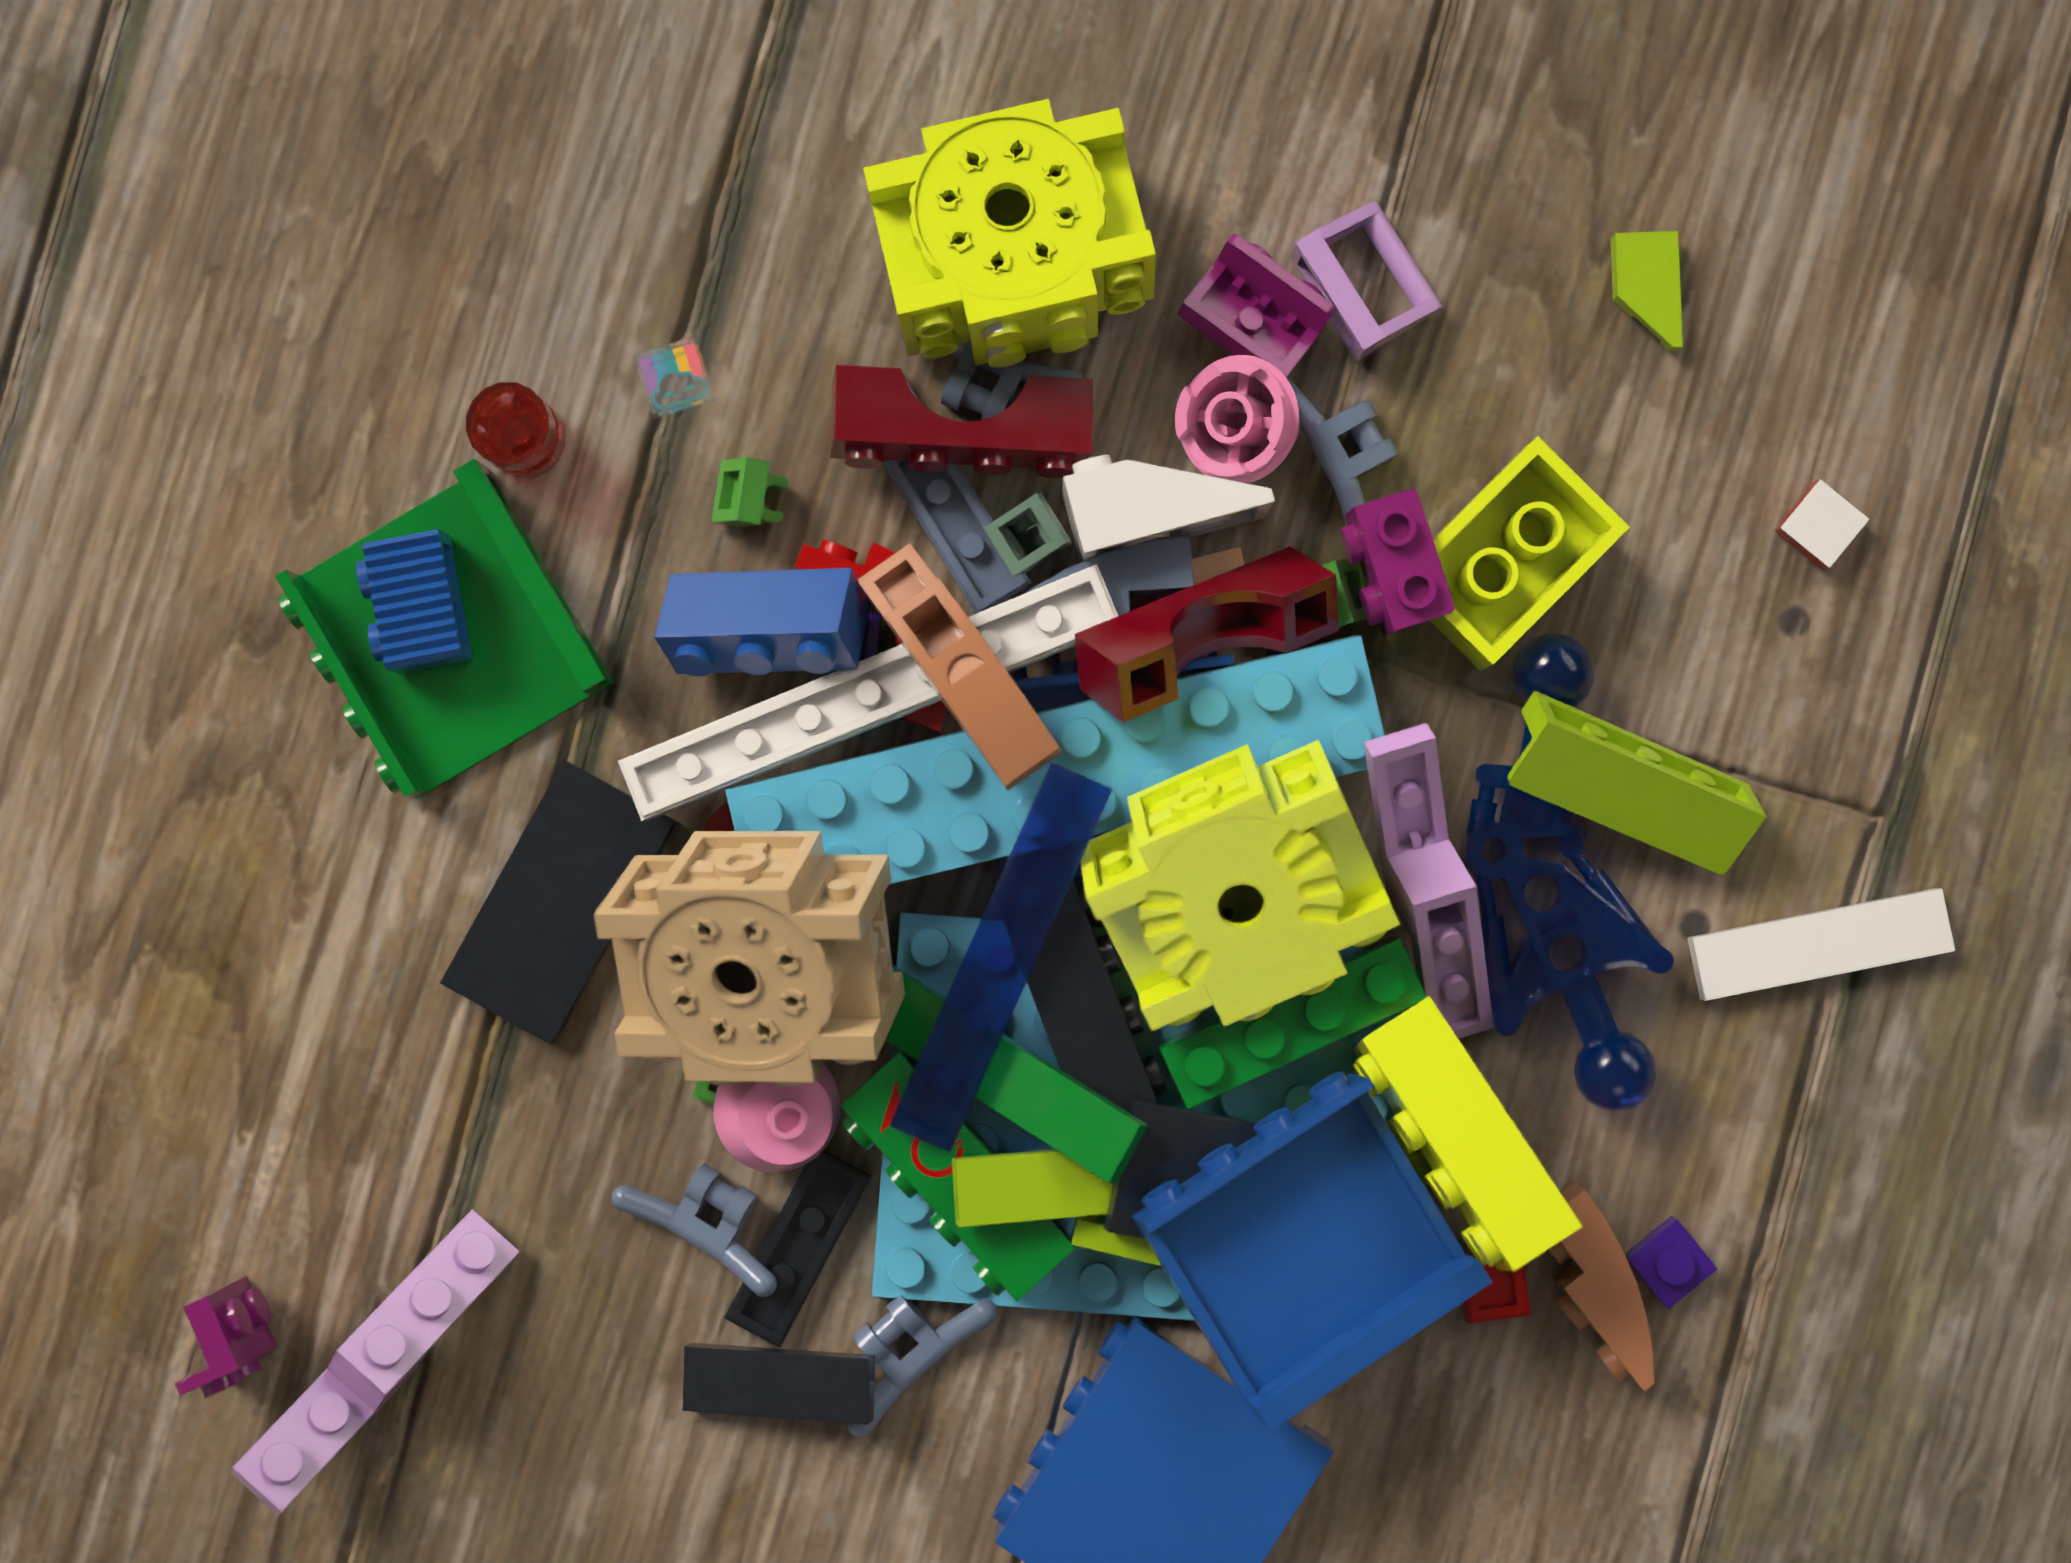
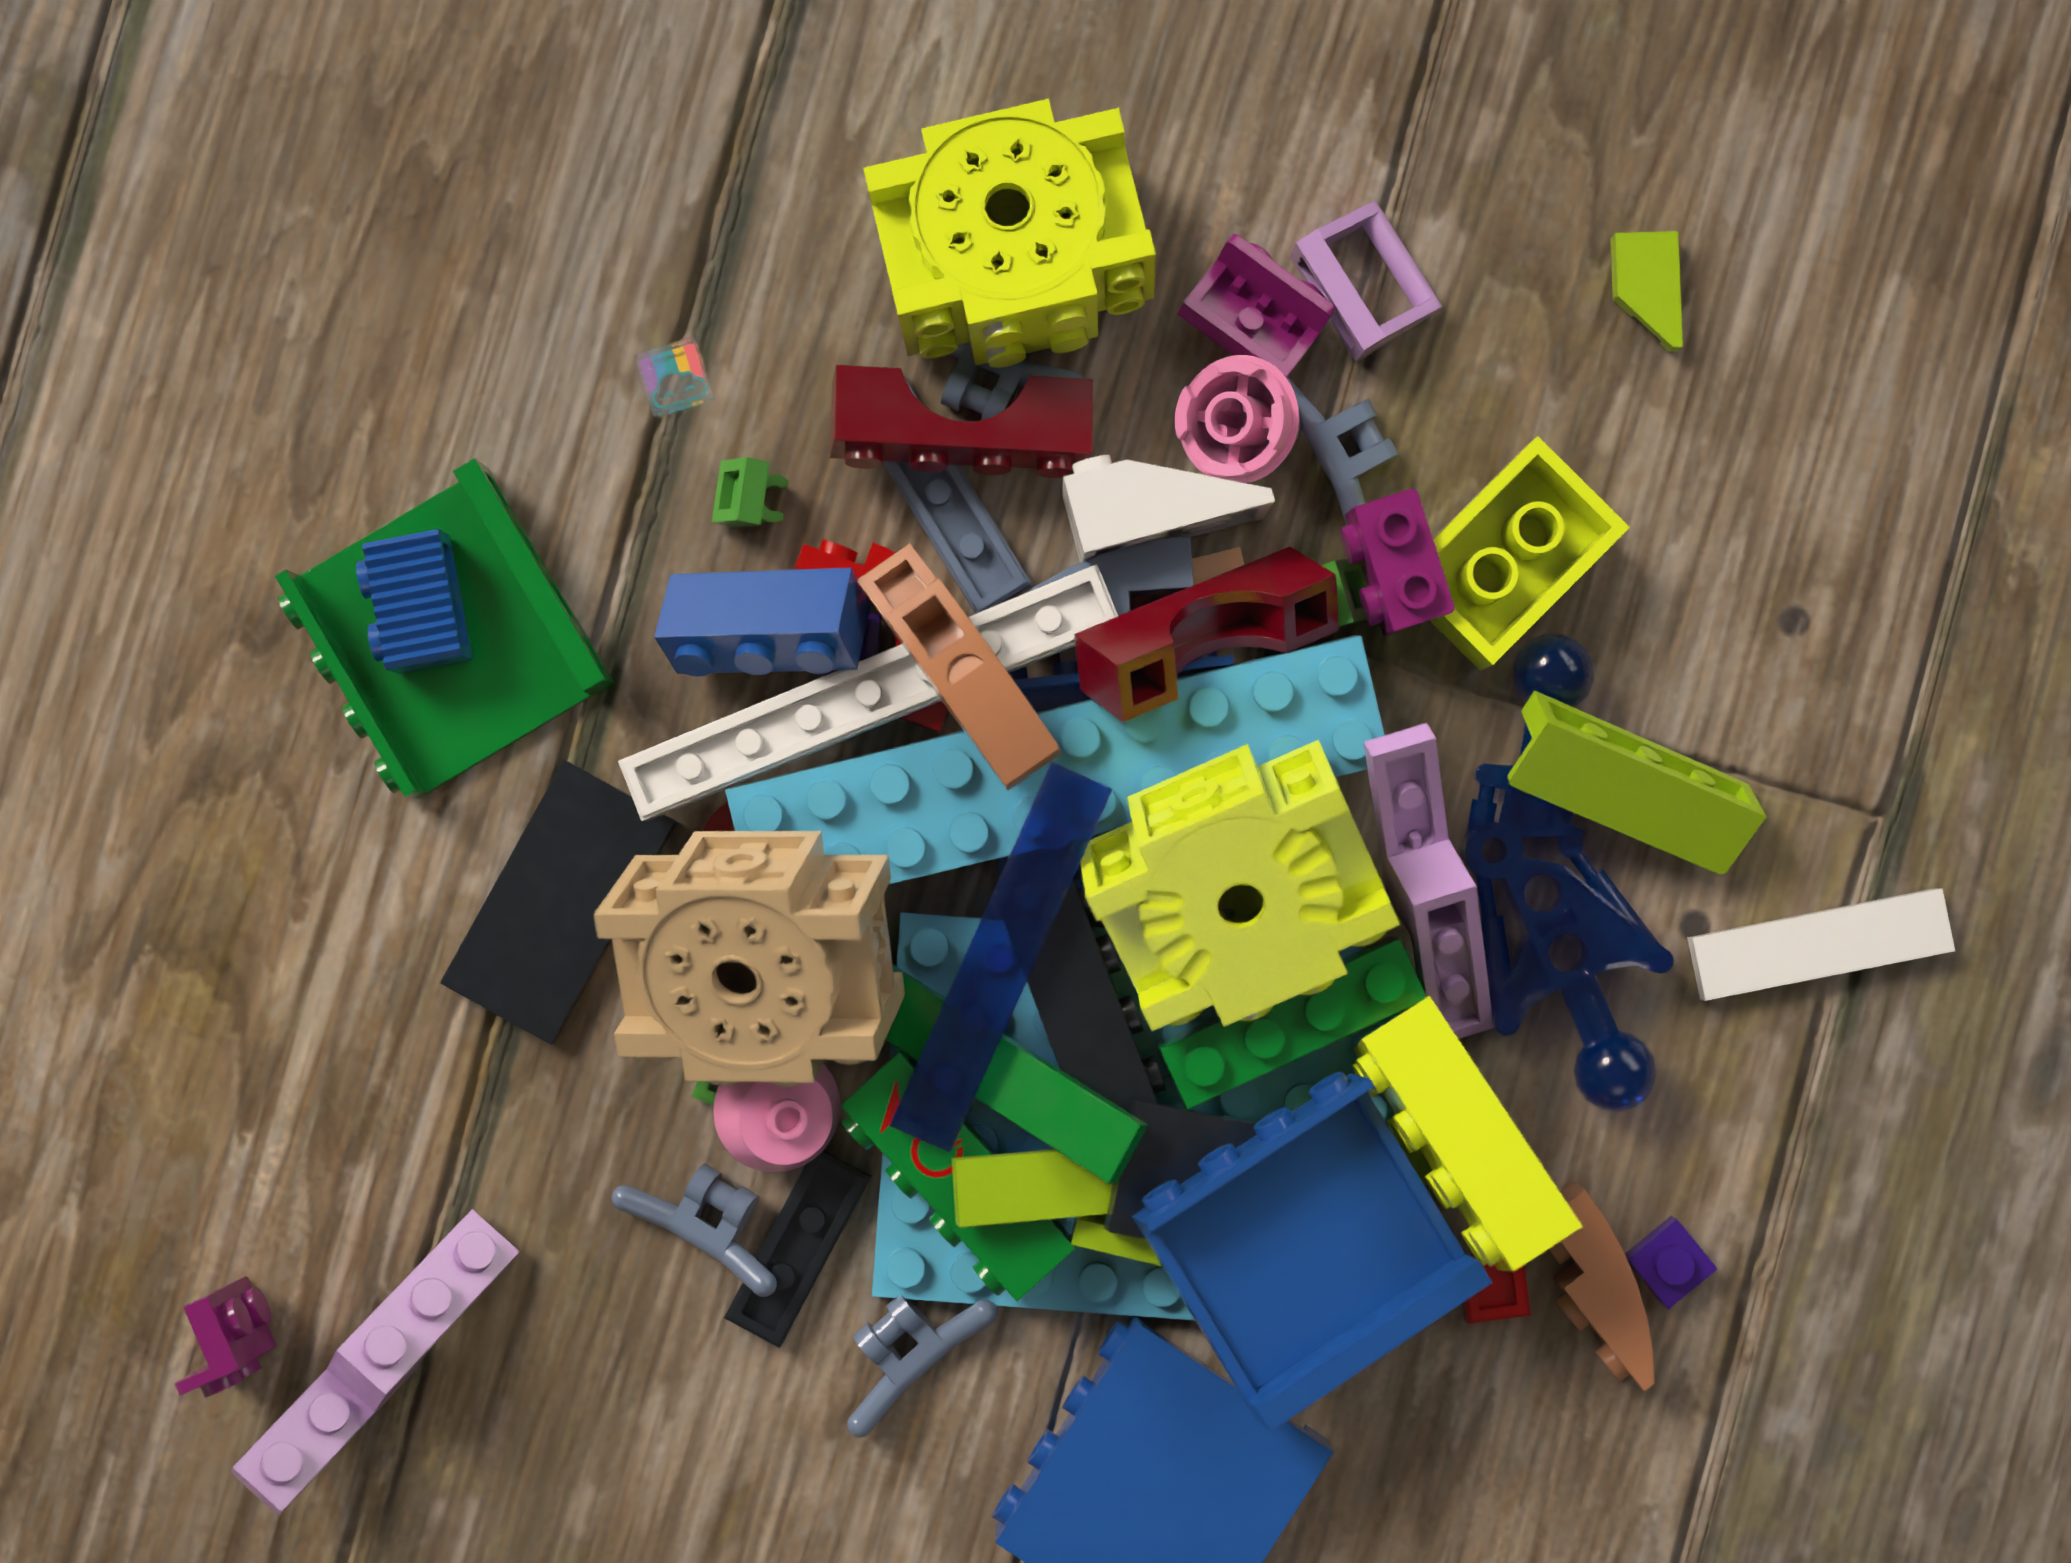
clear red wheel [466,382,565,478] -> none
black tile [682,1343,875,1425] -> none
sand green leg [983,493,1072,577] -> none
white tile [1774,479,1869,570] -> none

